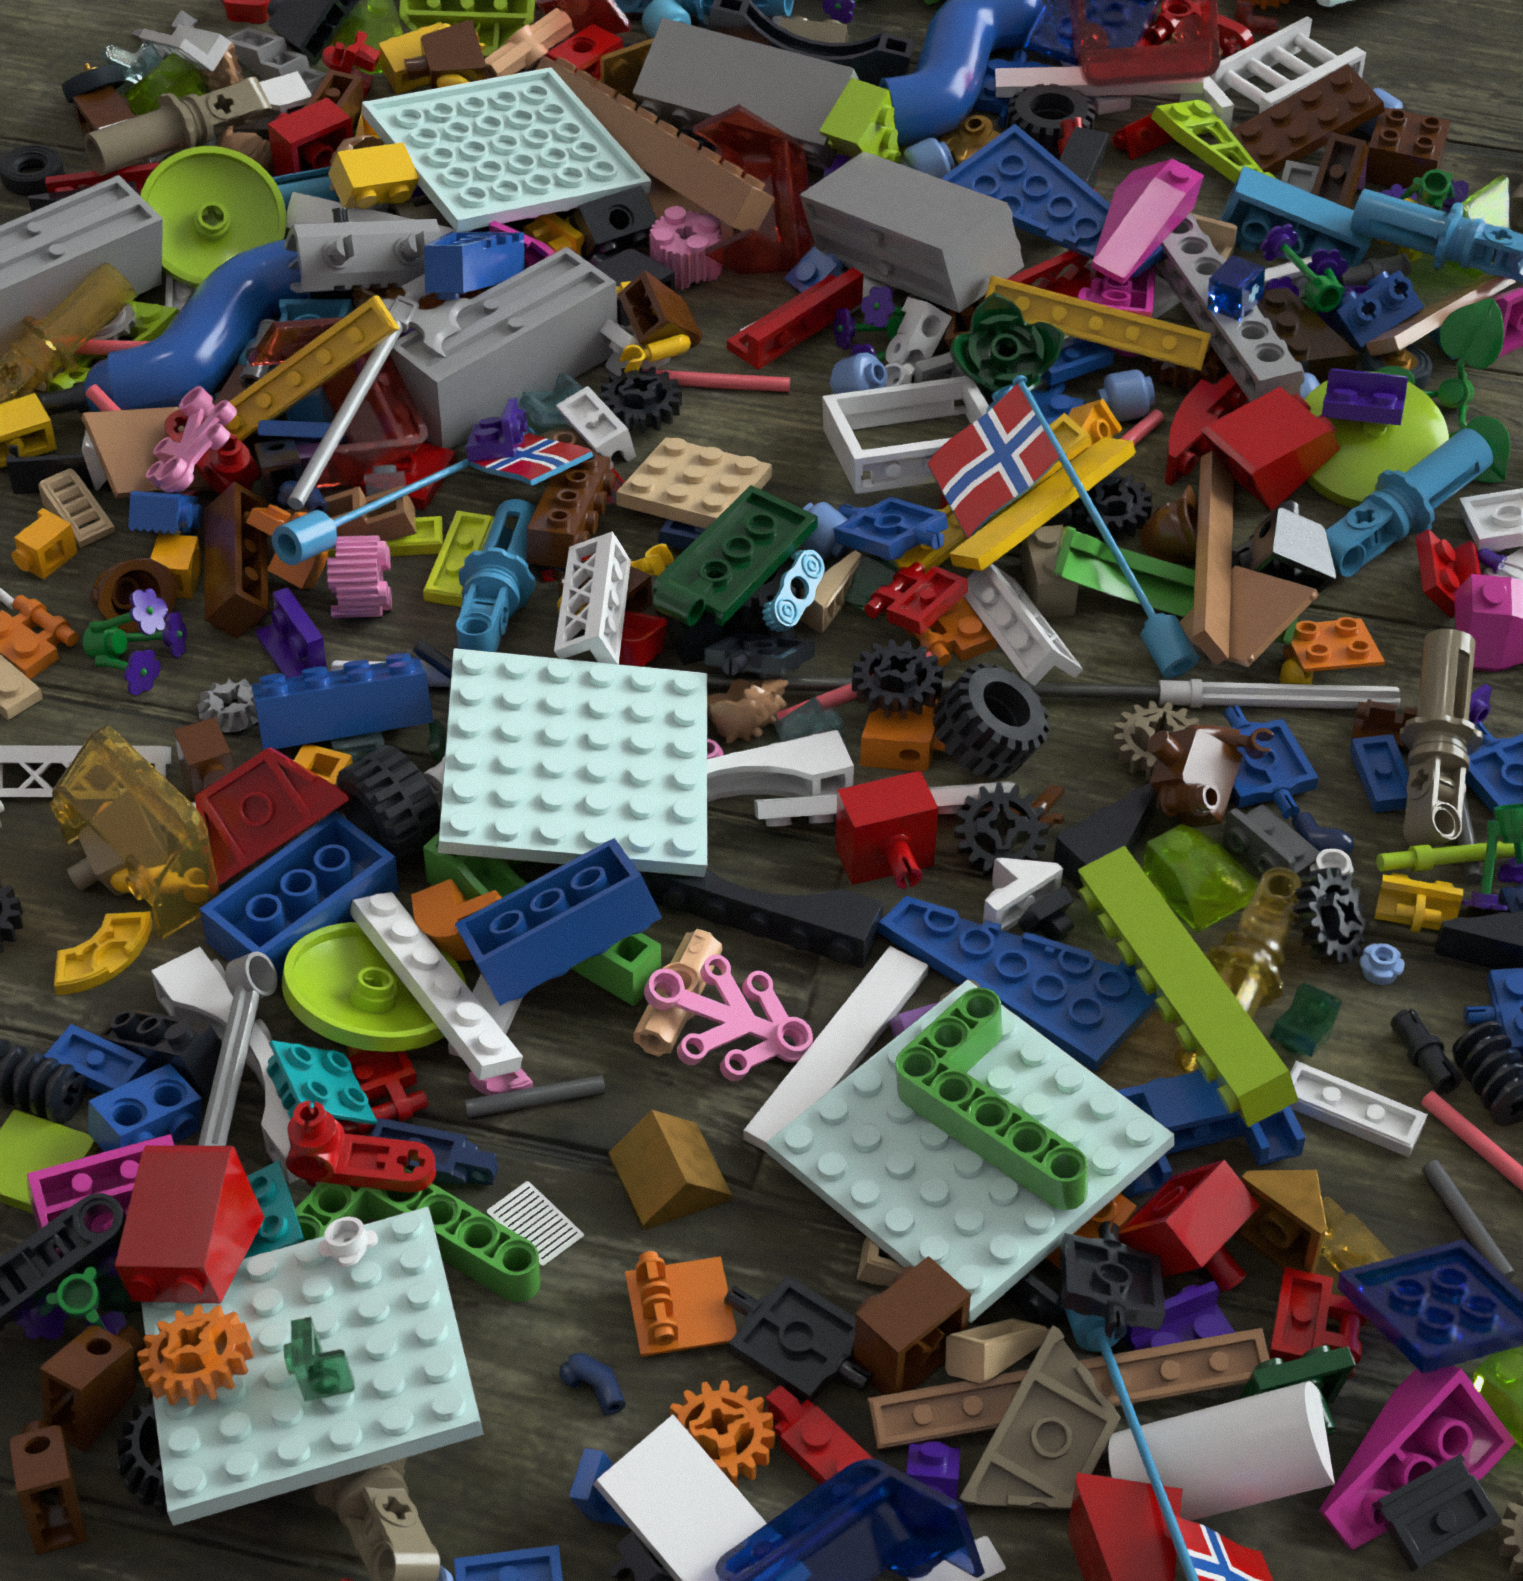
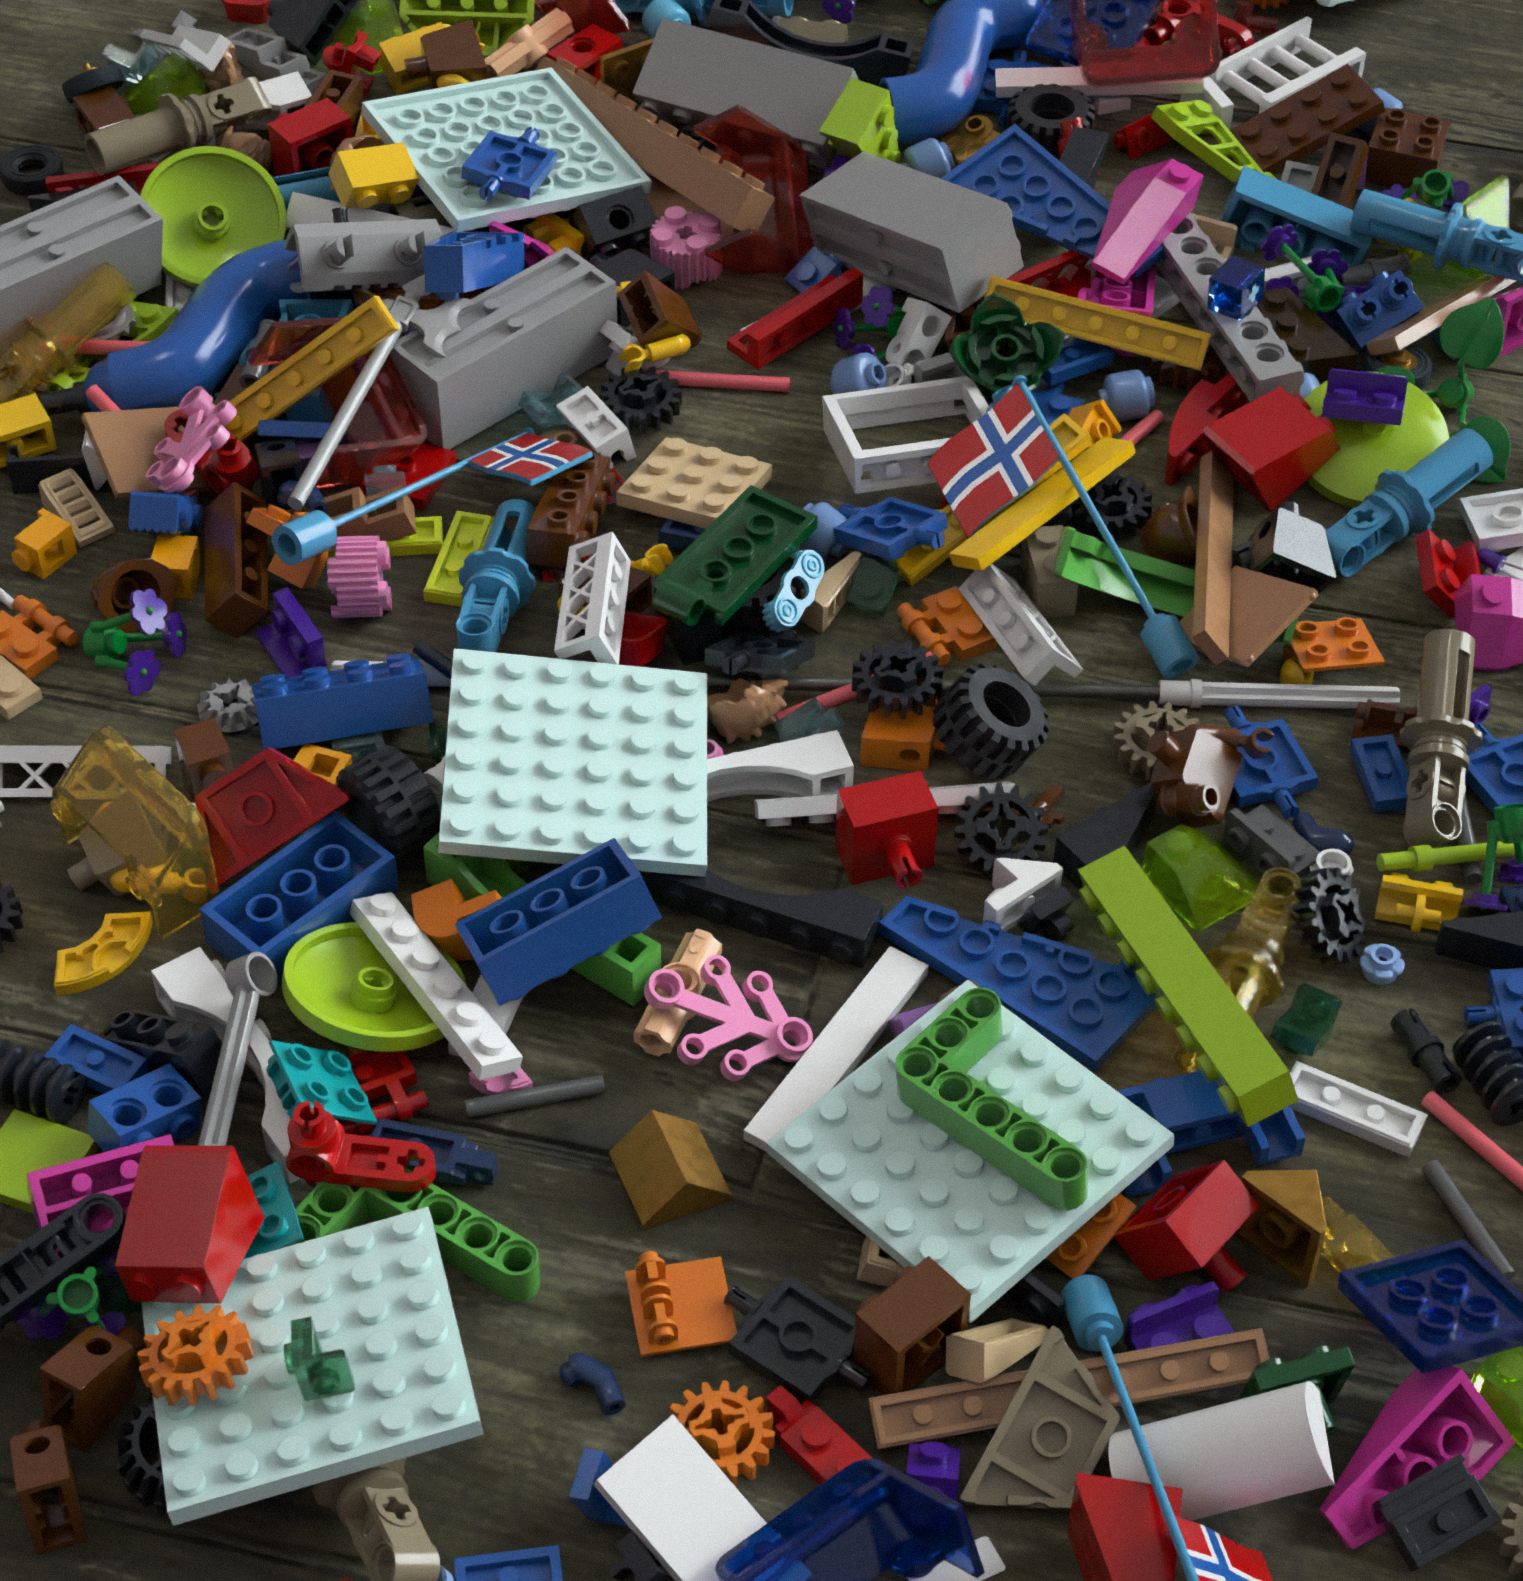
white plate [318,1217,378,1267] -> none
dark purple bracket [466,398,527,462] -> none
white sticker [487,1181,584,1266] -> none
red plate [864,562,968,635] -> none
black plate [1059,1221,1165,1340] -> none
red plate [1269,1267,1368,1379] -> none
none -> blue plate [461,127,557,201]

